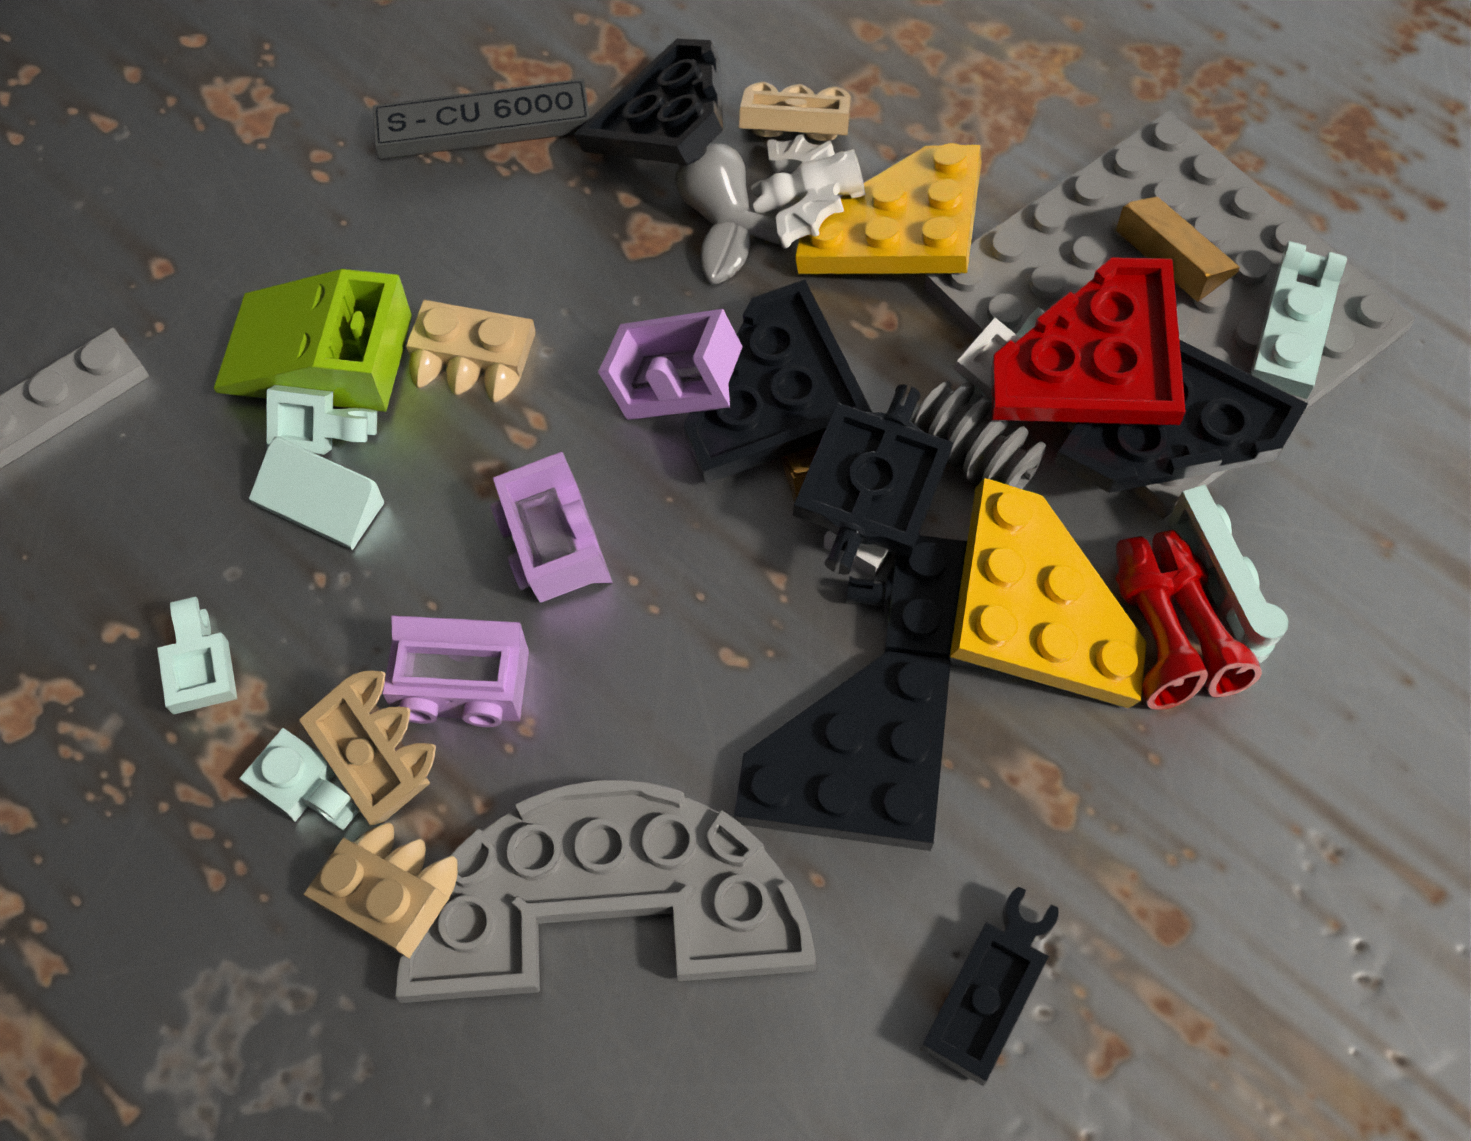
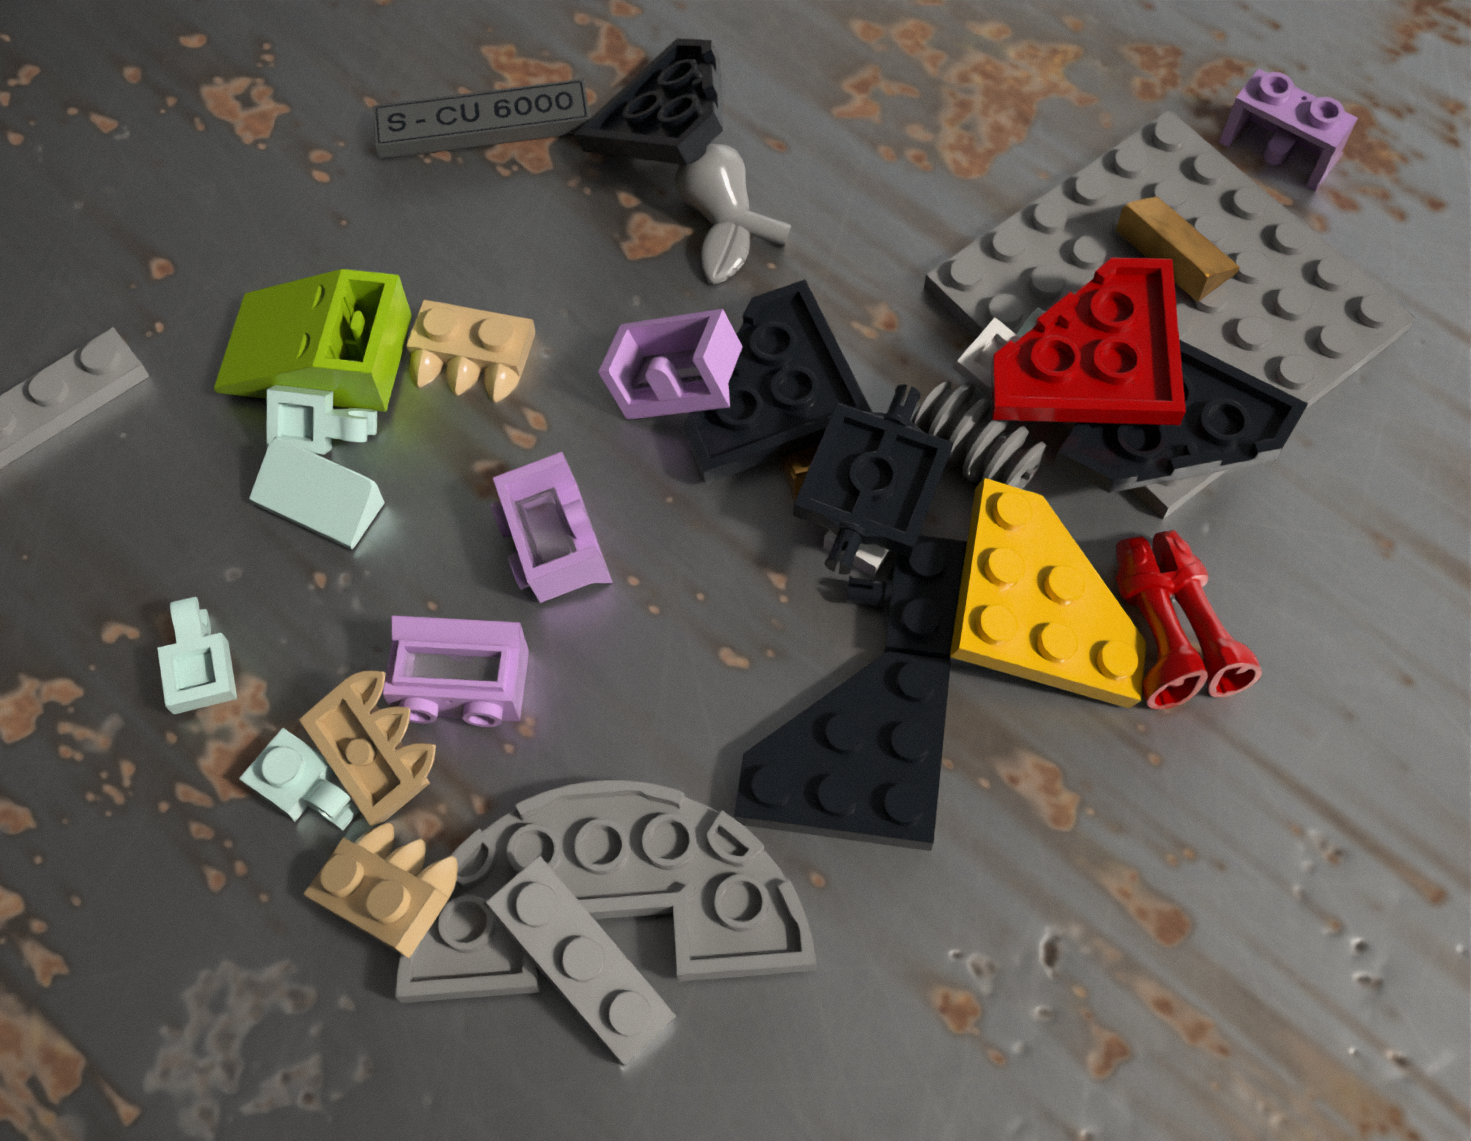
tan plate [739,82,851,141] -> none
white animal [751,134,865,248] -> none
yellow plate [795,143,981,274] -> none
black plate [920,887,1059,1086] -> none
light aqua plate [1168,485,1289,663] -> none
light aqua plate [1250,241,1347,399] -> none
none -> light grey plate [484,855,676,1066]
none -> lavender window [1219,68,1358,192]

